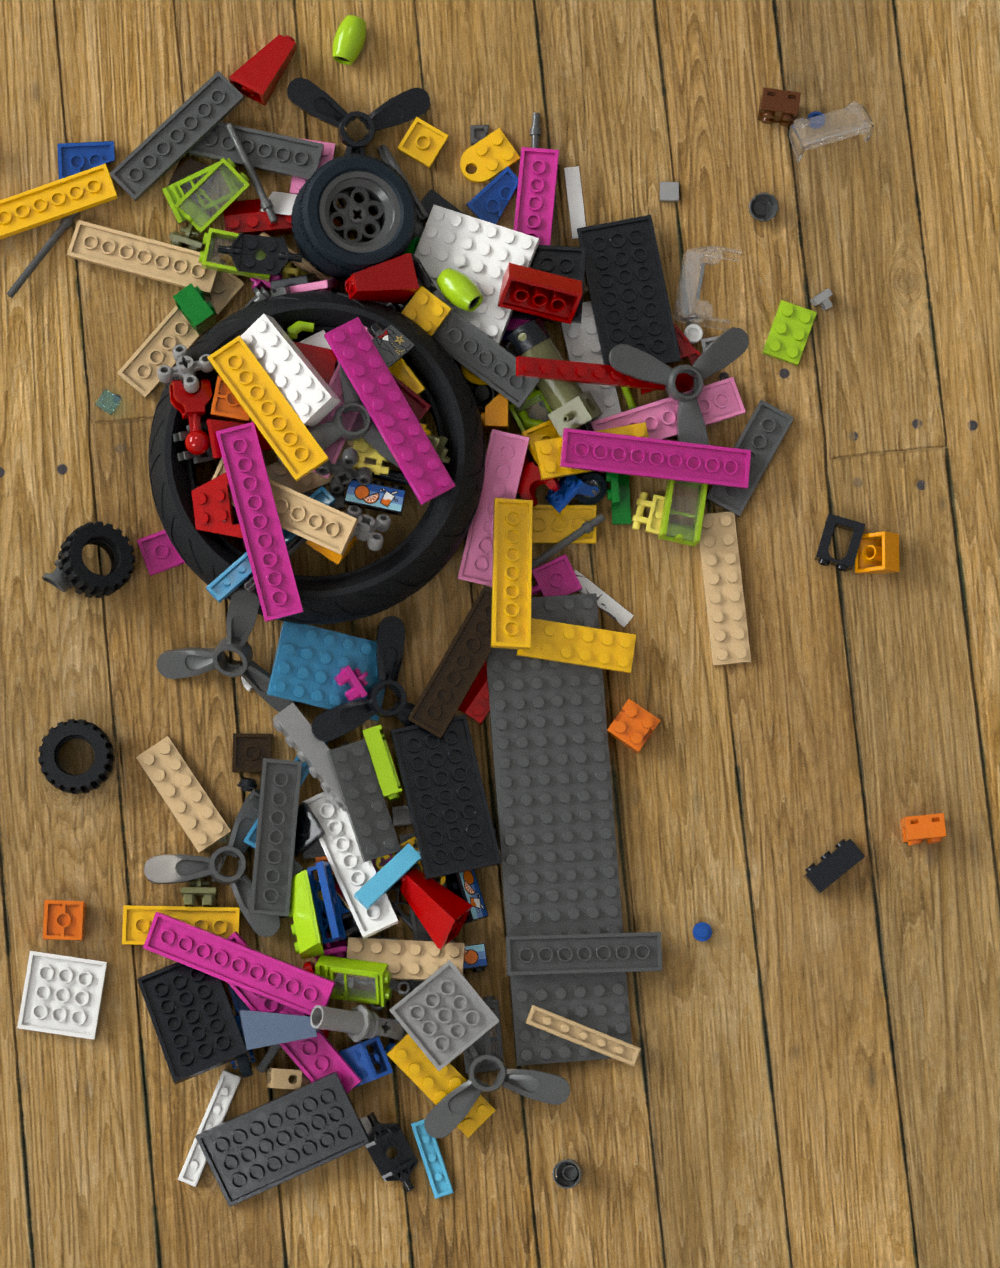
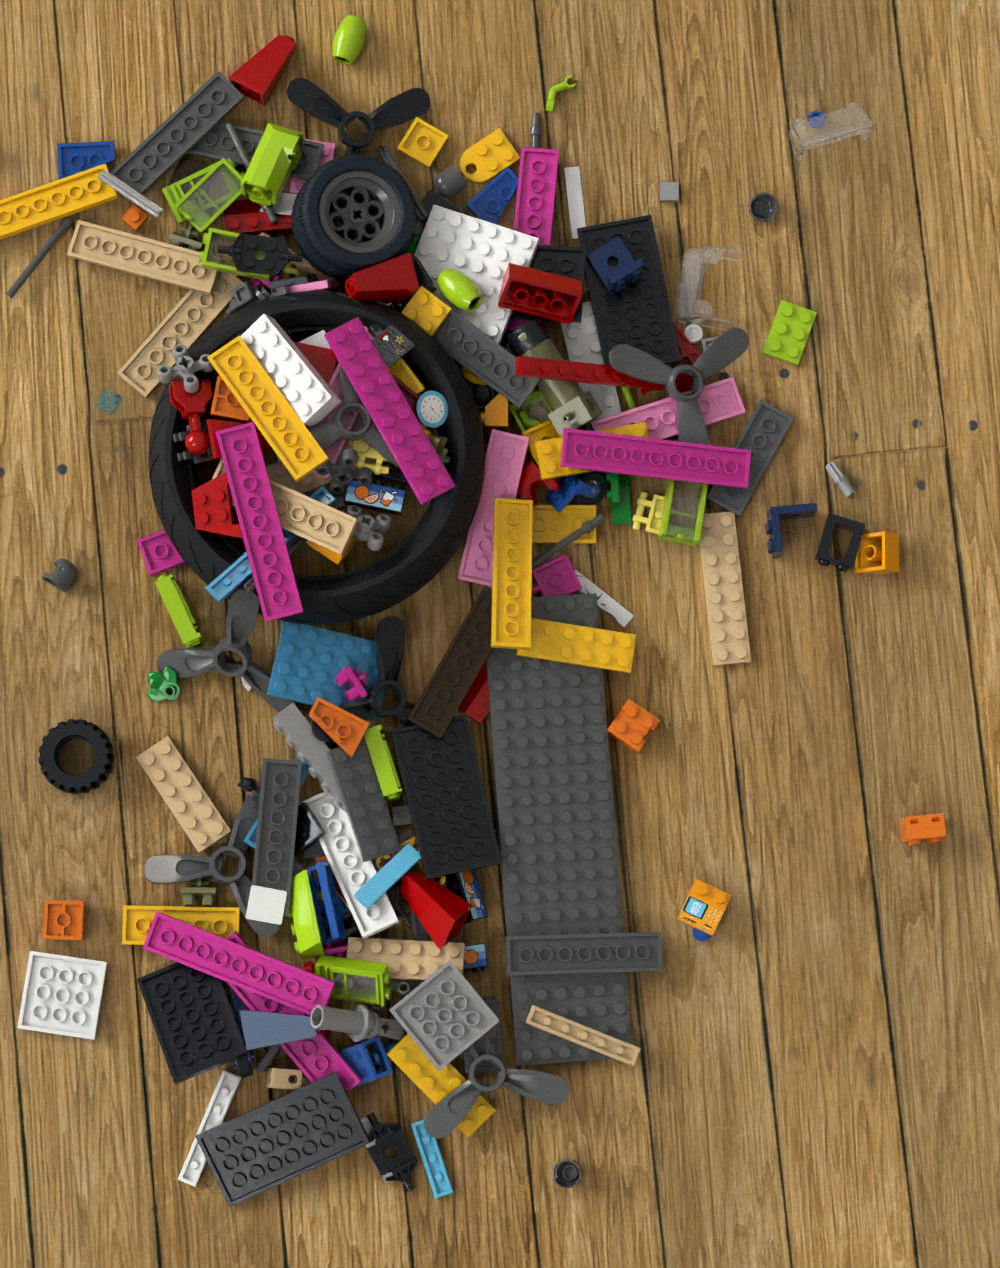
black tyre [58,521,136,598] -> none
green brick [173,283,217,335] -> none
dark brown tile [232,733,272,773] -> none
lime arm [287,321,315,340] -> none
dark grey tile [470,125,489,145] -> none
reddish brown piece [758,87,801,127] -> none
black brick [804,839,865,894] -> none
light grey tile [810,288,833,311] -> none
none -> light grey axle [98,170,163,218]
none -> orange plate [121,204,149,232]
none -> green plate [146,666,181,702]
none -> lime door [155,574,204,648]
none -> dark grey tile [226,281,257,315]
none -> lime brick [240,122,305,206]
none -> white sticker [246,885,287,925]
none -> orange wing [309,697,370,758]
none -> sticker [416,391,448,428]
none -> dark grey helmet [434,164,467,199]
none -> lime arm [546,76,576,112]
none -> dark blue bracket [586,236,645,295]
none -> light orange slope [677,879,731,936]
none -> dark blue bracket [765,503,817,558]
none -> light grey axle [825,461,856,498]

